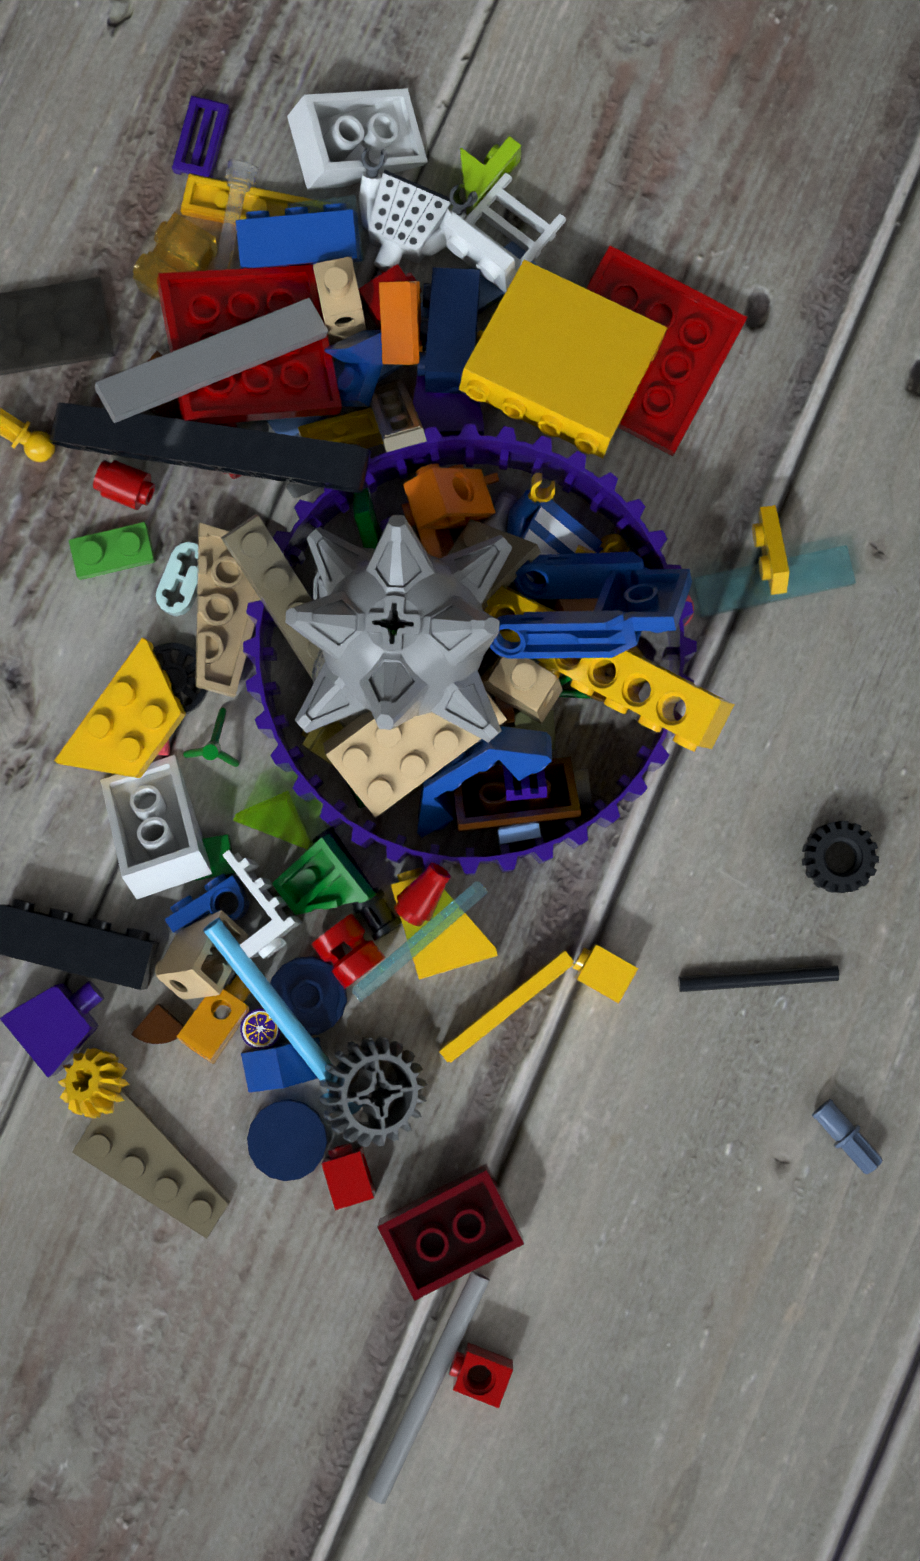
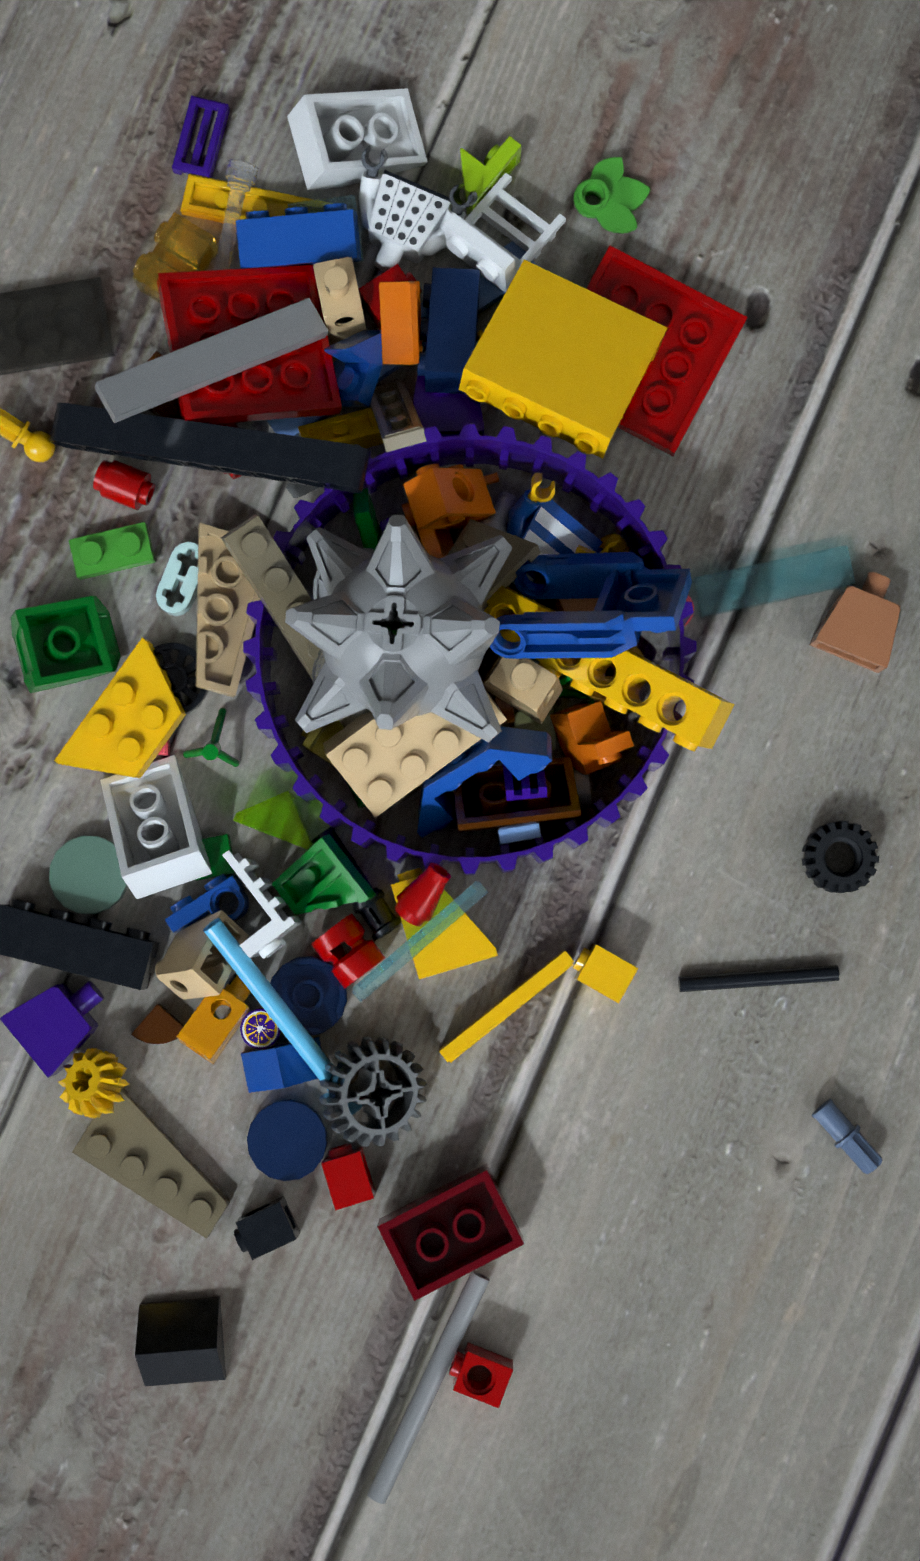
yellow plate [752,505,790,595] -> none
none -> green slope [11,596,121,693]
none -> sand green tile [49,836,128,914]
none -> black slope [135,1297,226,1387]
none -> black brick [234,1196,300,1260]
none -> orange brick [550,701,634,775]
none -> bright green plate [573,157,650,234]
none -> nougat torso [809,572,900,673]

